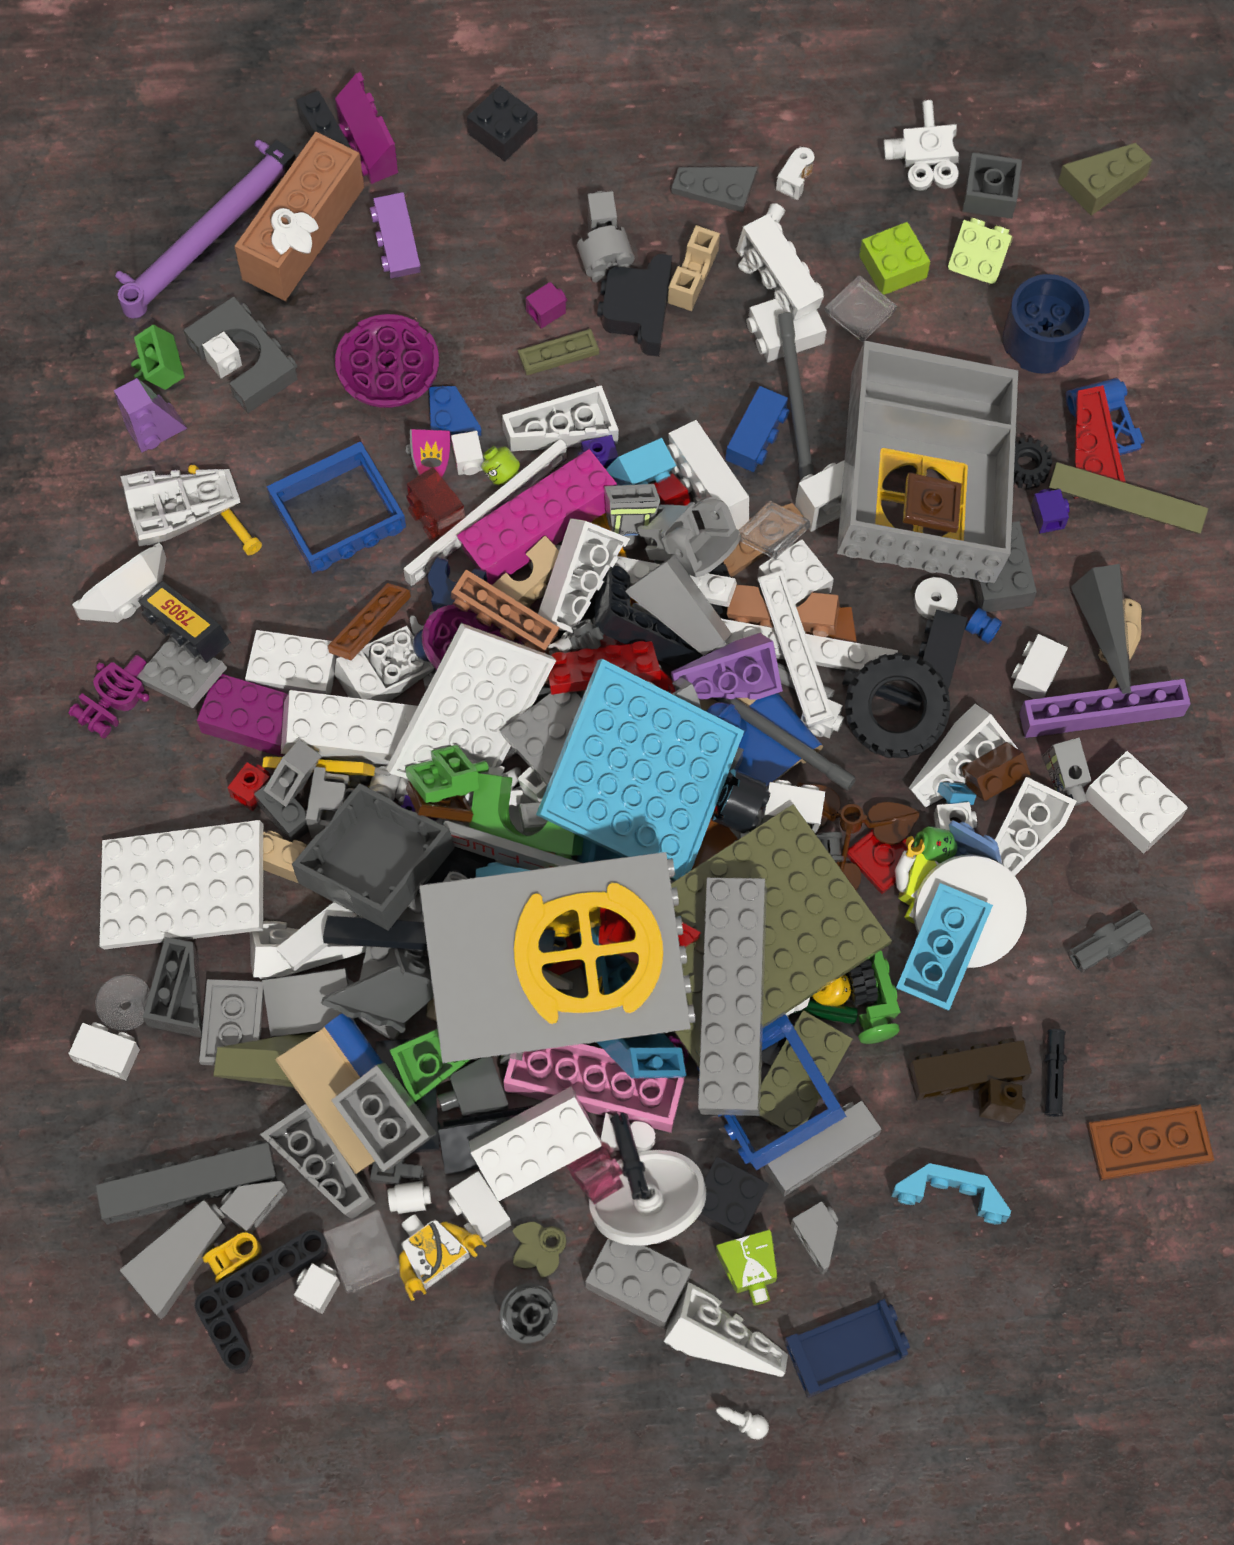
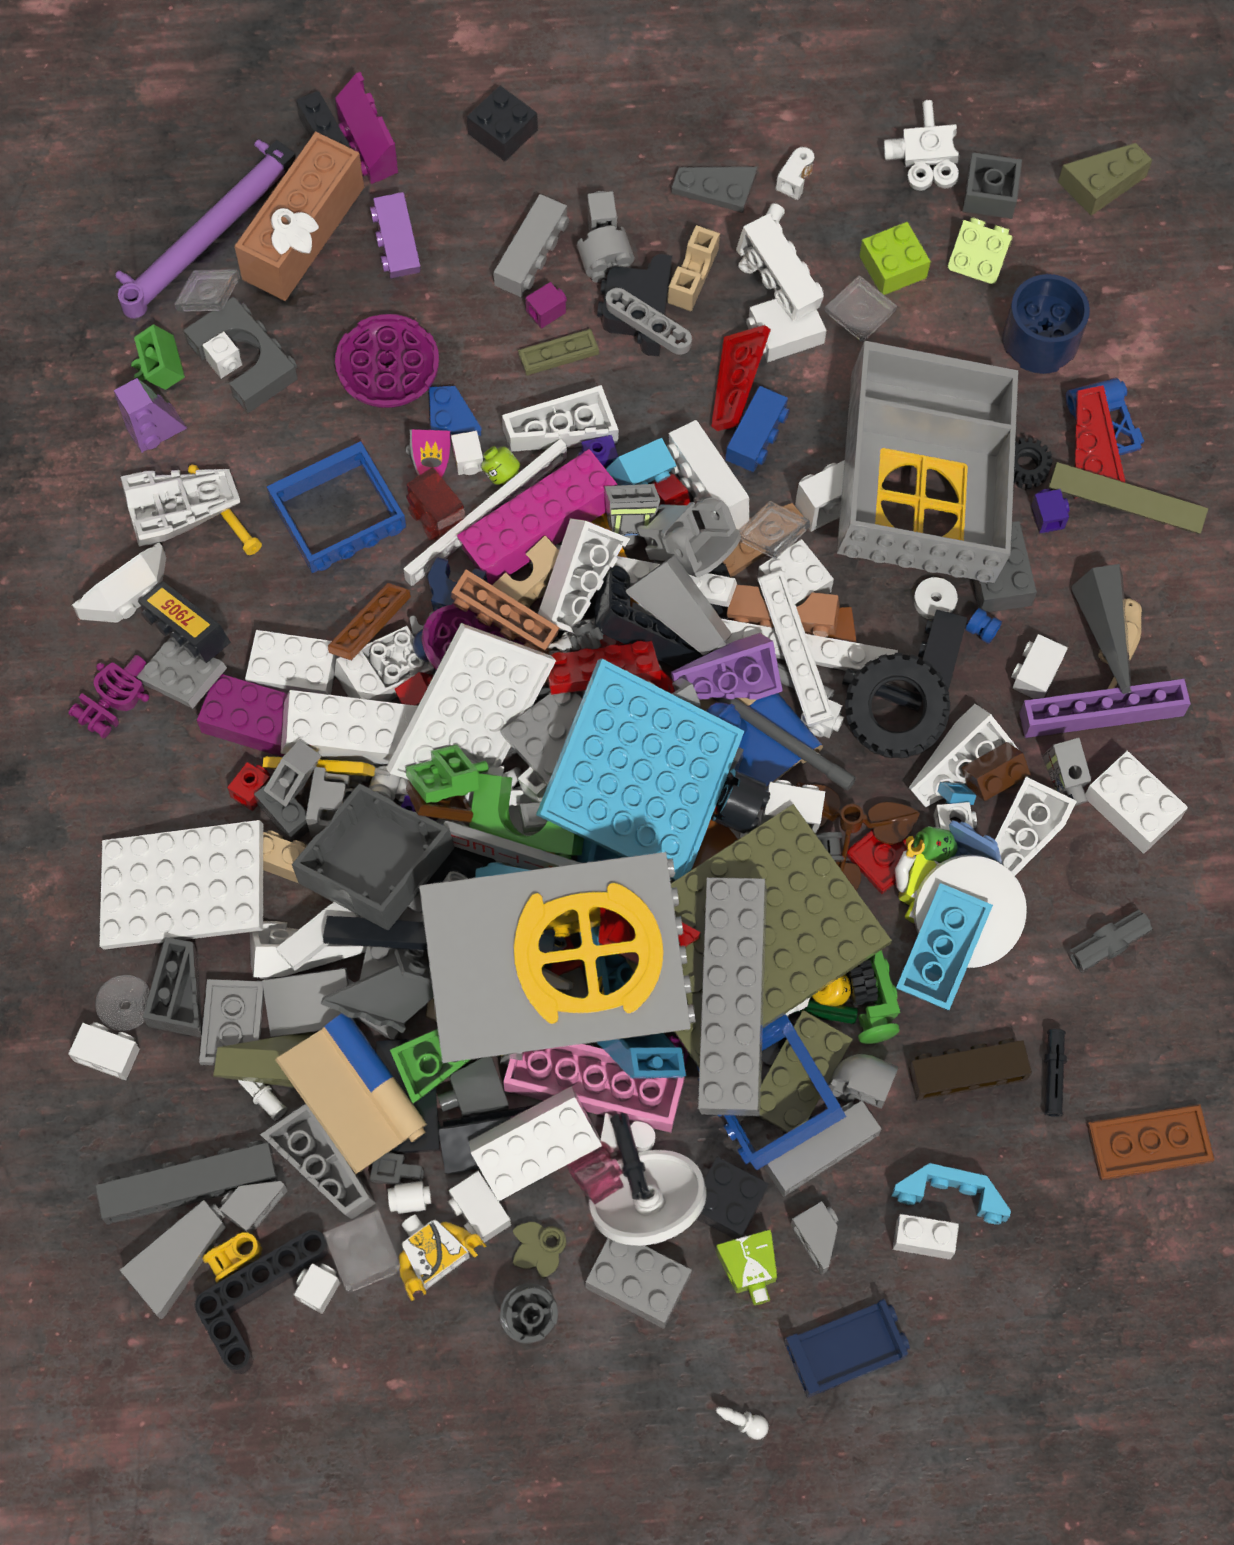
light grey brick [331,1063,437,1172] -> none
white wedge [664,1282,788,1377] -> none
dark grey piece [777,313,815,481] -> none
reddish brown tile [903,473,962,533] -> none
dark brown brick [979,1078,1025,1123] -> none
none -> clear tile [174,269,240,311]
none -> white axle [238,1080,287,1121]
none -> red brick [395,672,434,706]
none -> light grey brick [494,194,569,297]
none -> light grey beam [606,288,692,355]
none -> red wing [711,325,771,431]
none -> light grey brick [828,1054,898,1109]
none -> white brick [893,1214,959,1259]

